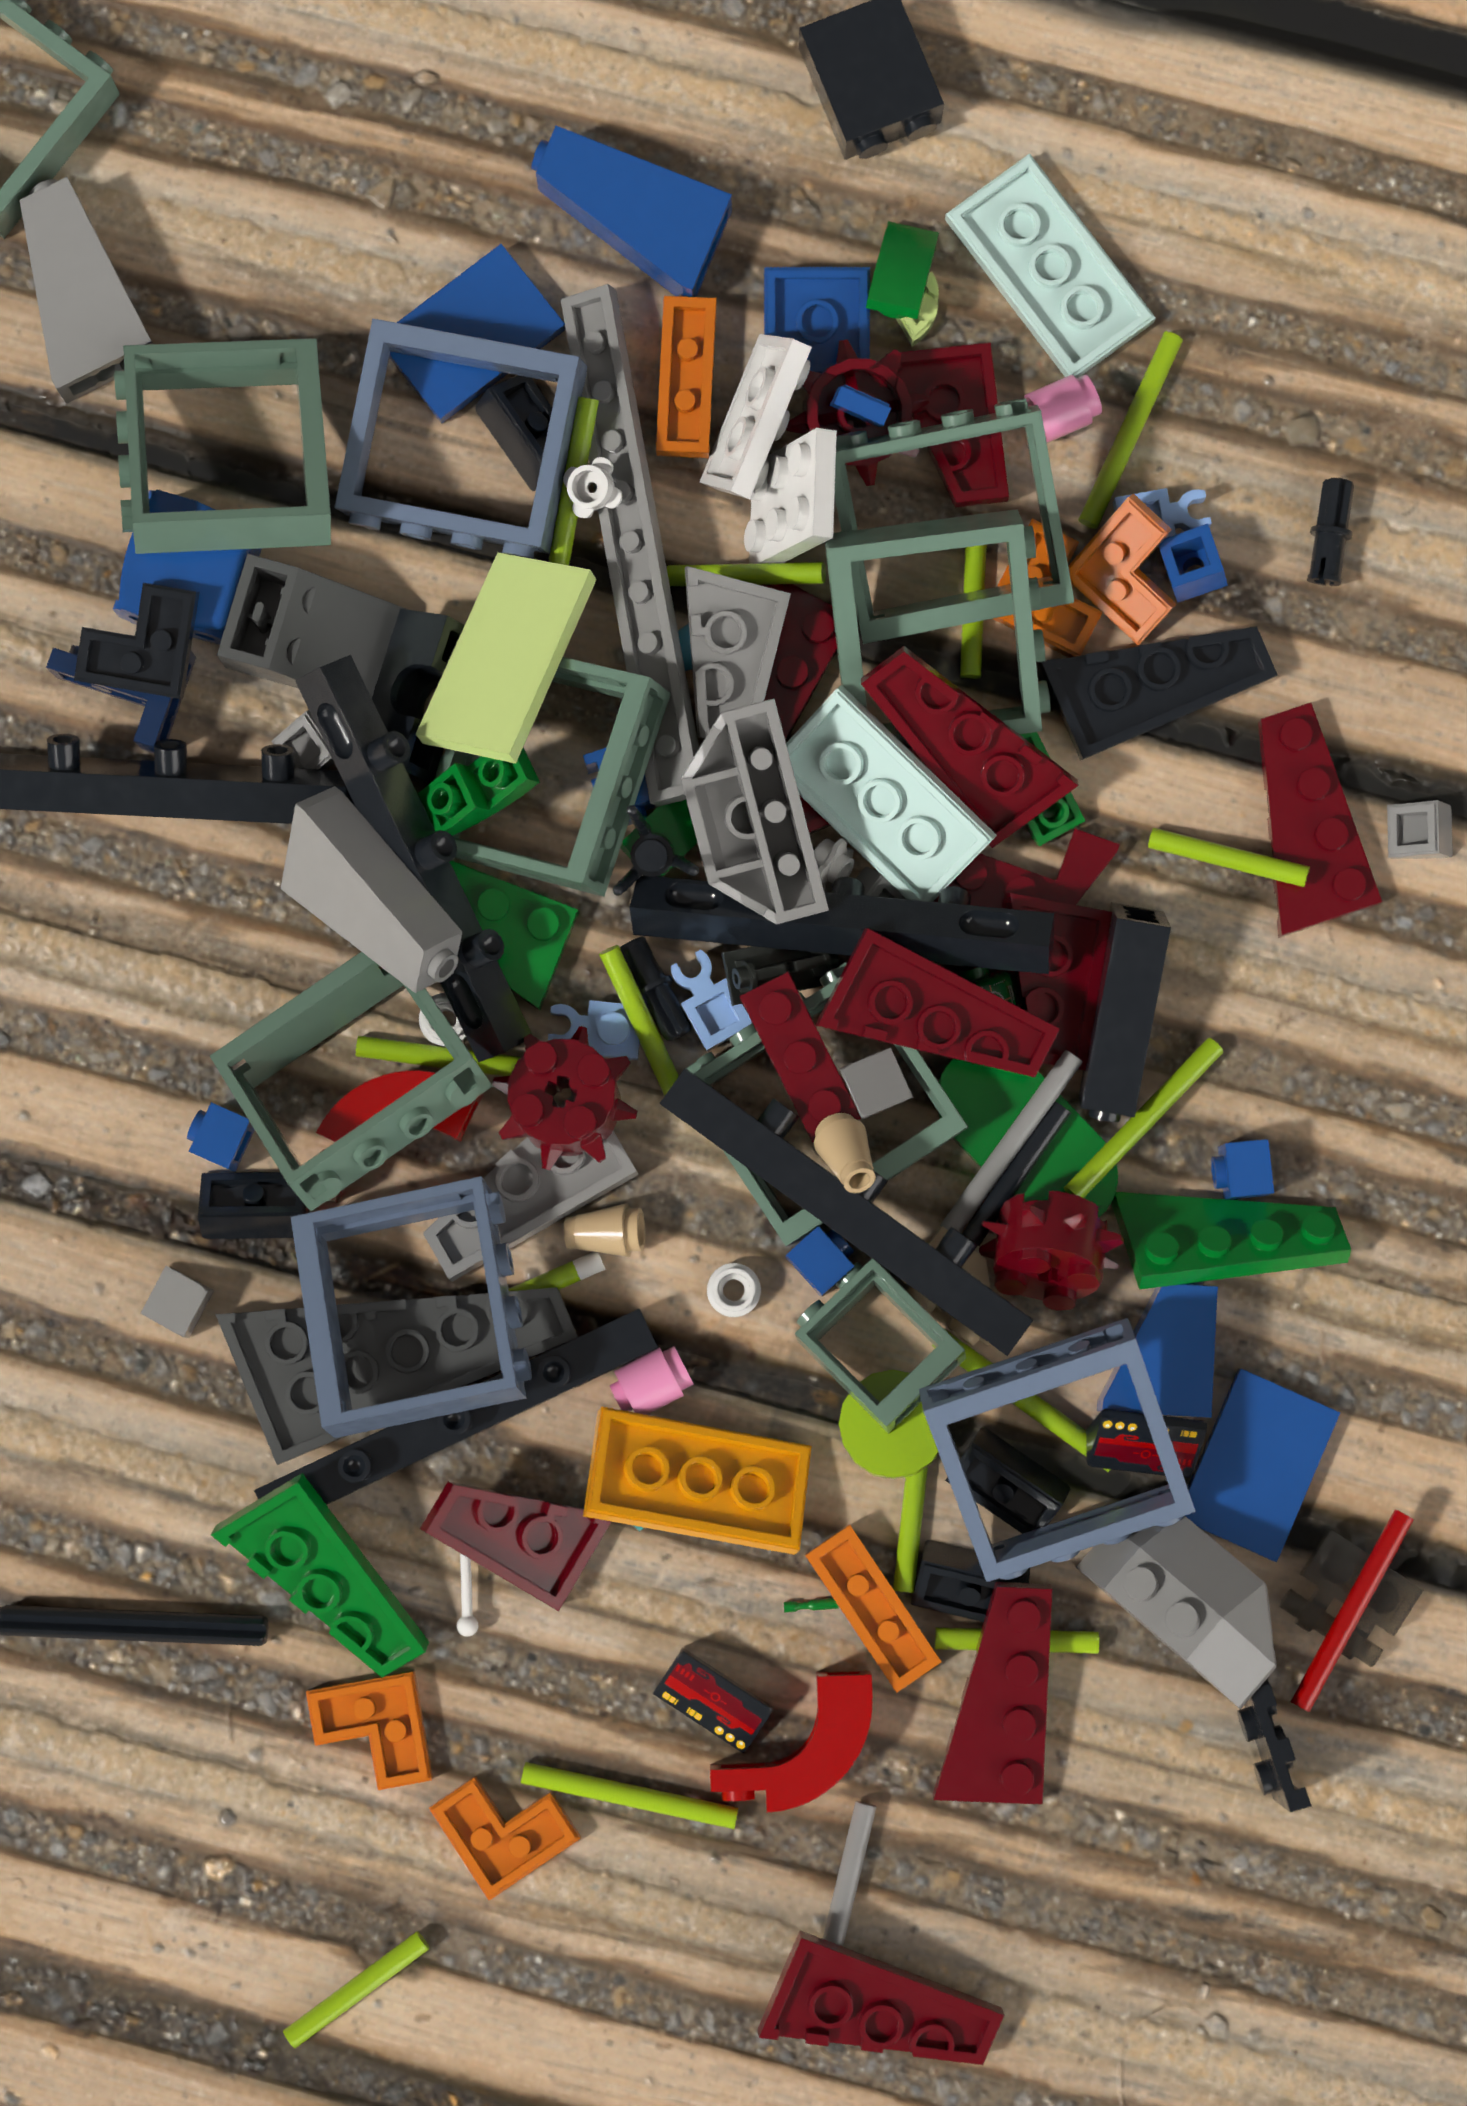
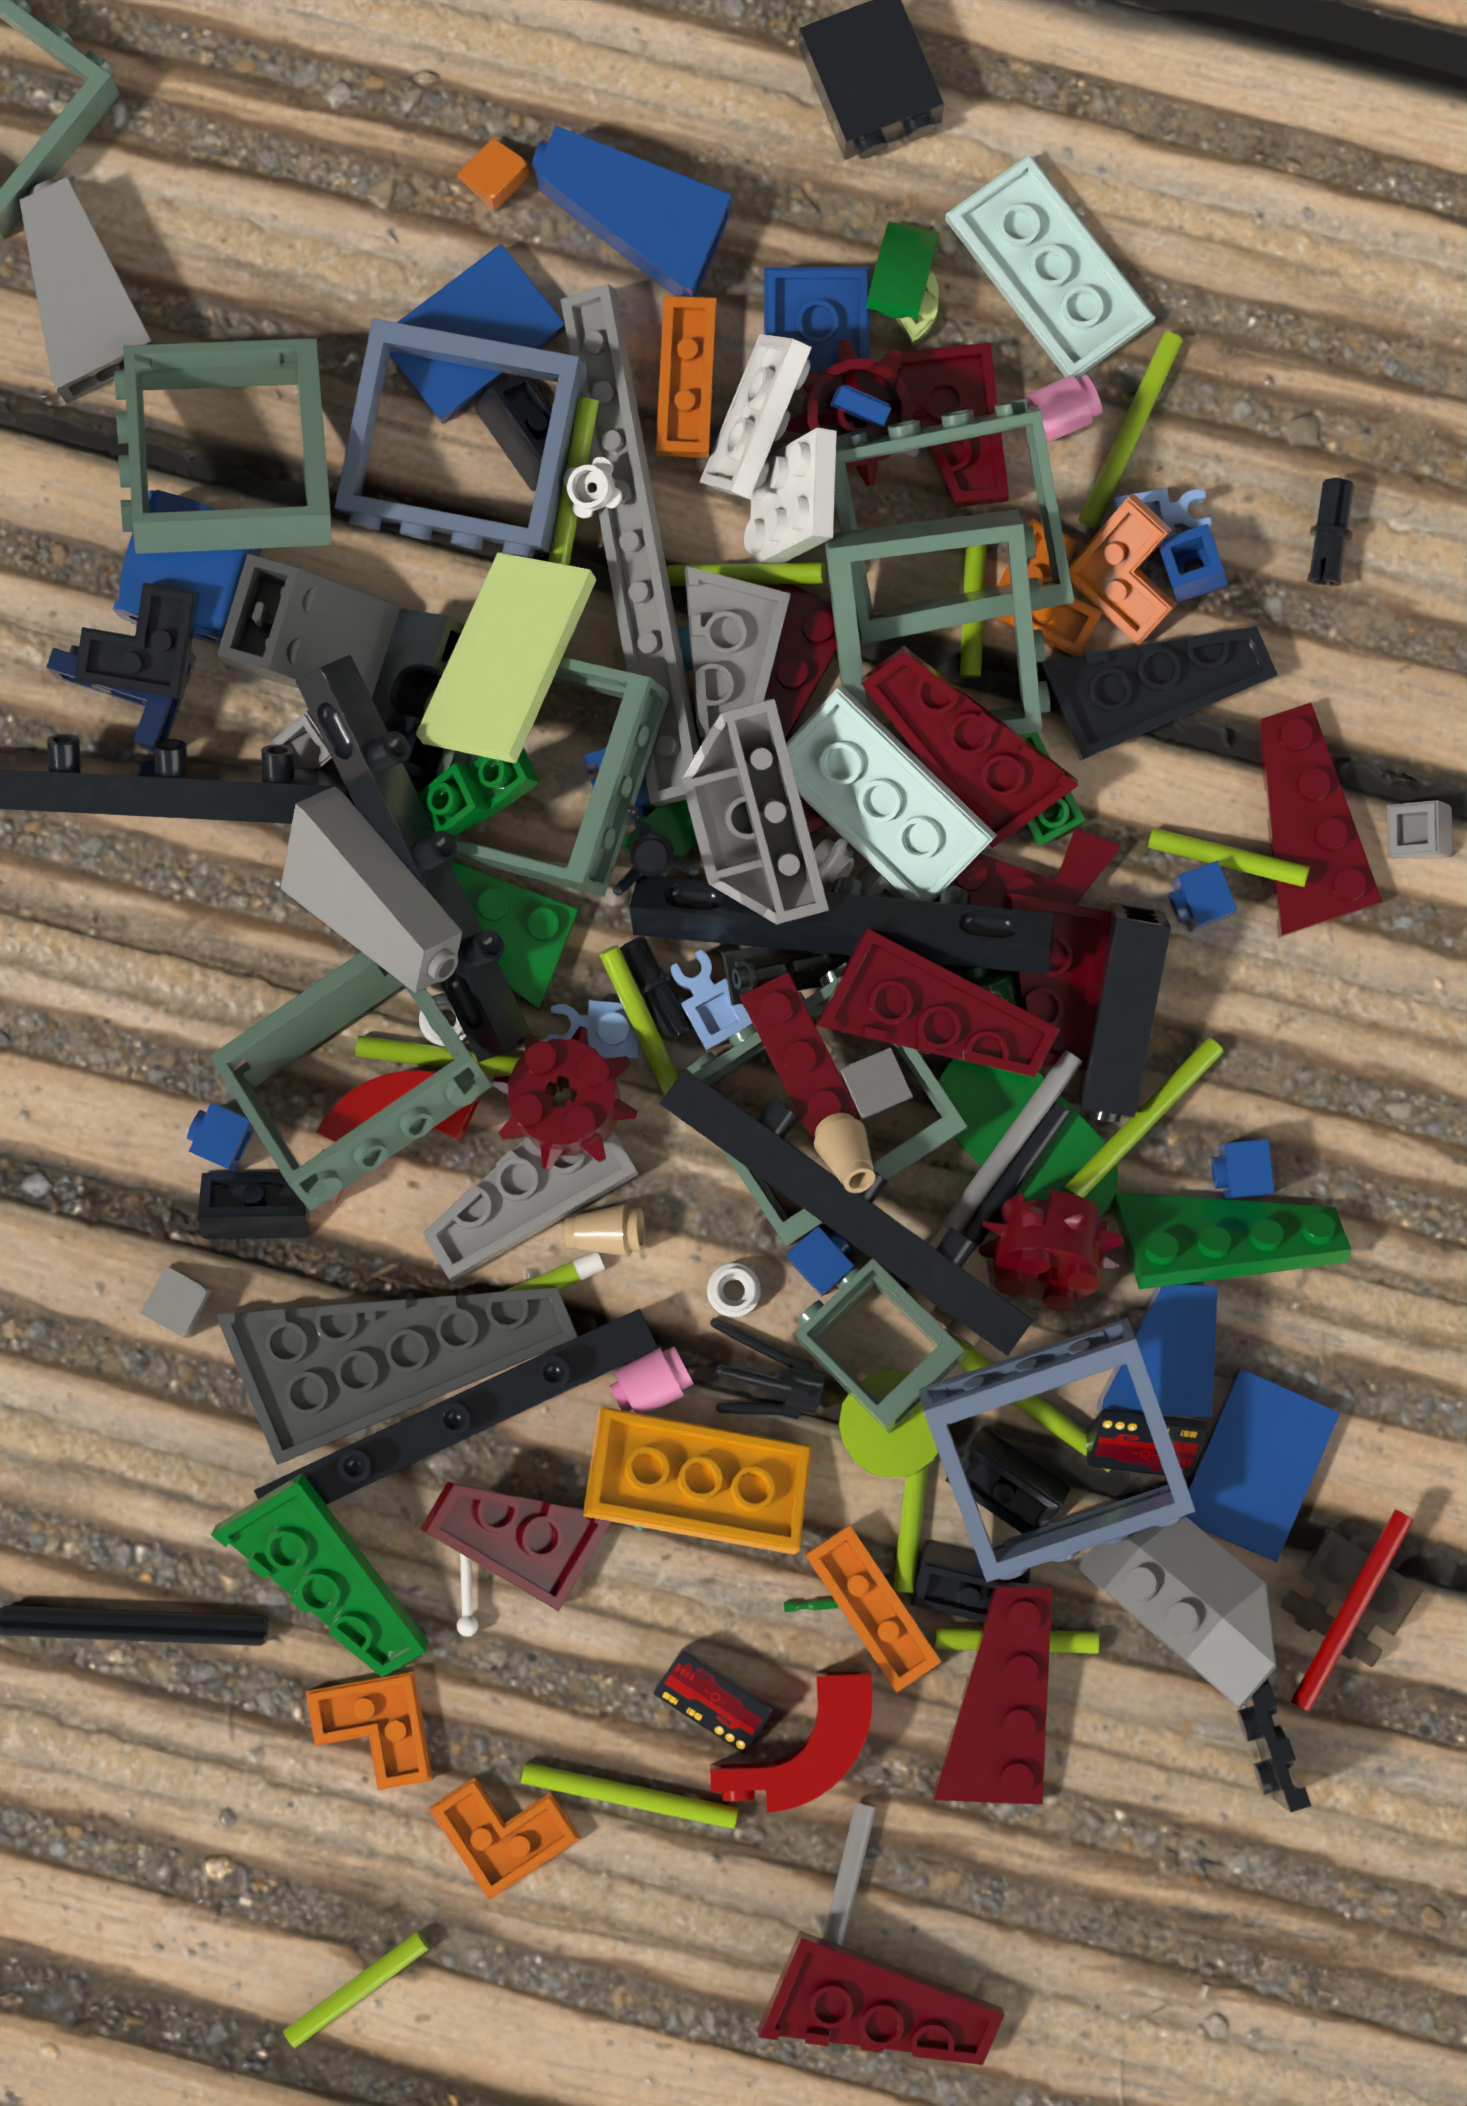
sand blue window [291,1176,532,1438] -> none
none -> orange slope [457,138,531,212]
none -> black plant [710,1318,825,1420]
none -> blue plate [1168,860,1237,932]

